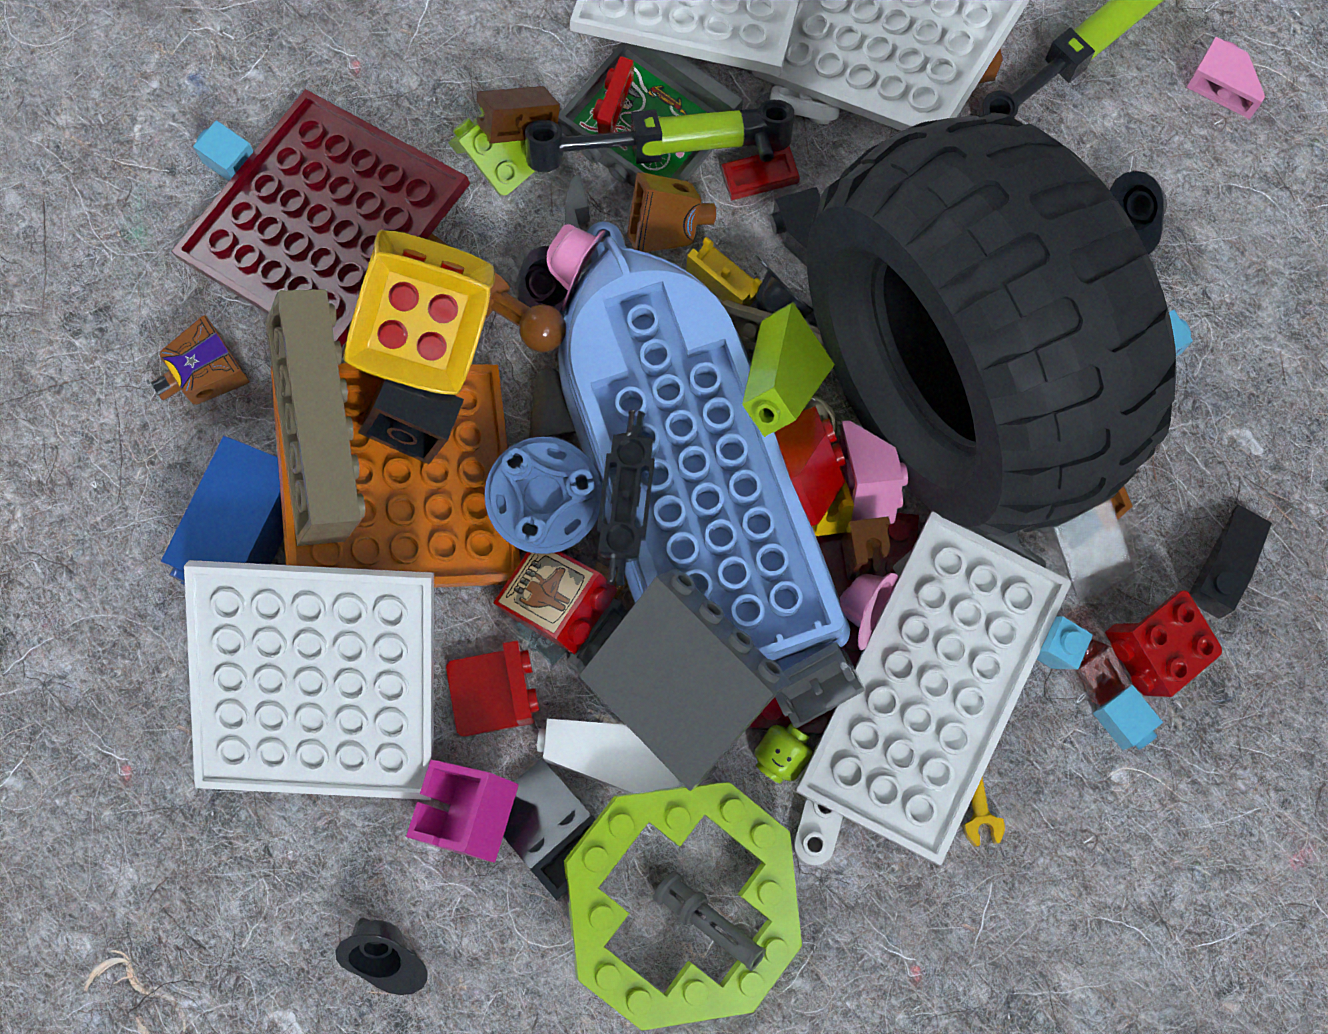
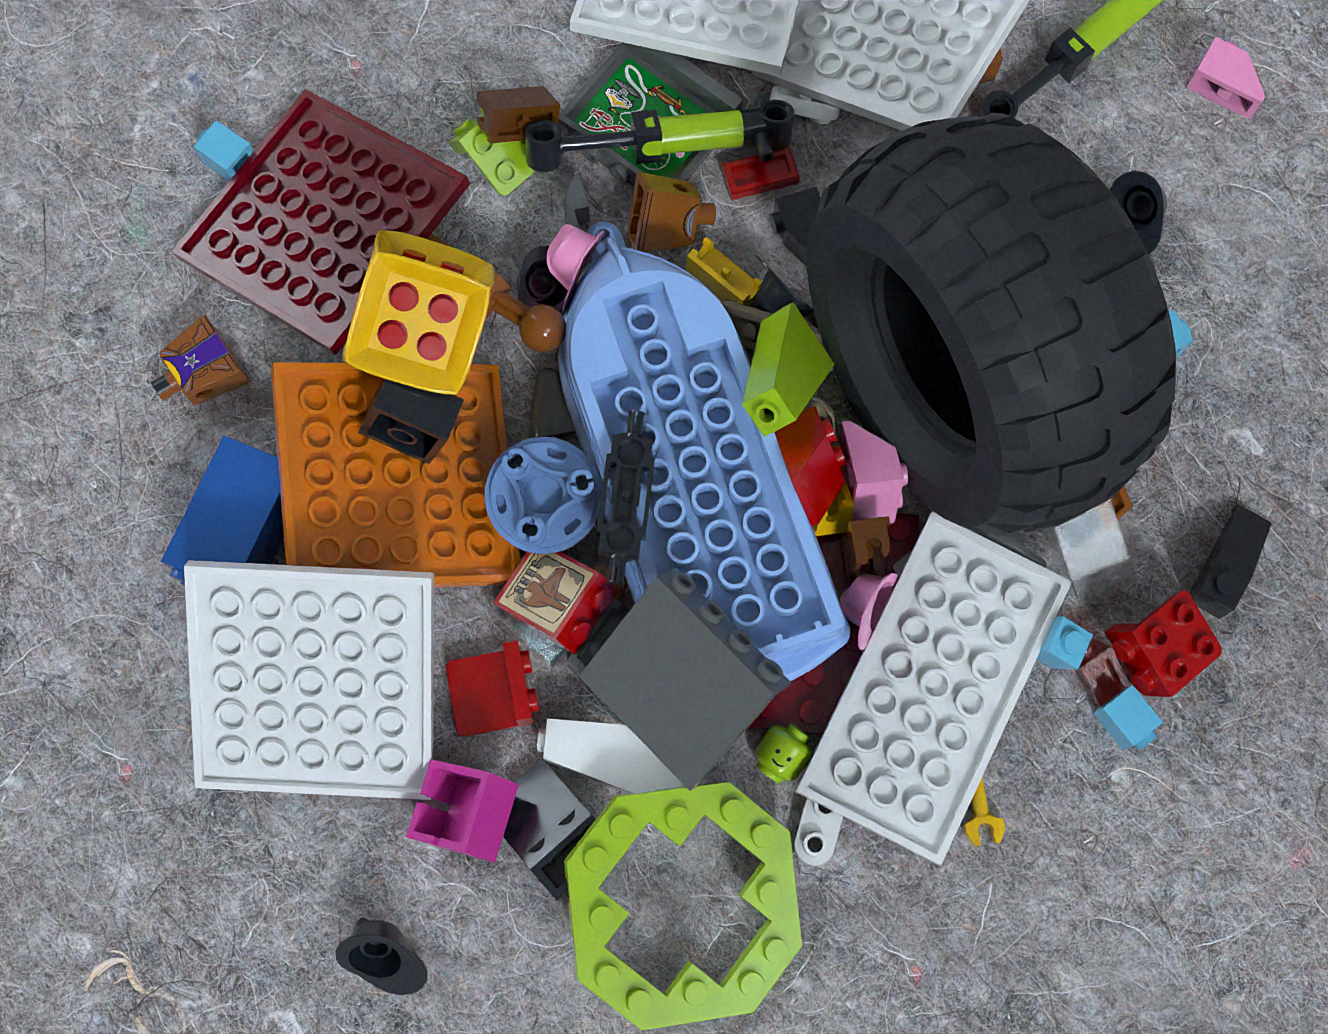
dark tan brick [265,289,365,546] -> none
red plate [593,56,634,134] -> none
dark grey pin [653,871,766,971] -> none
dark grey hinge [775,642,866,728] -> none

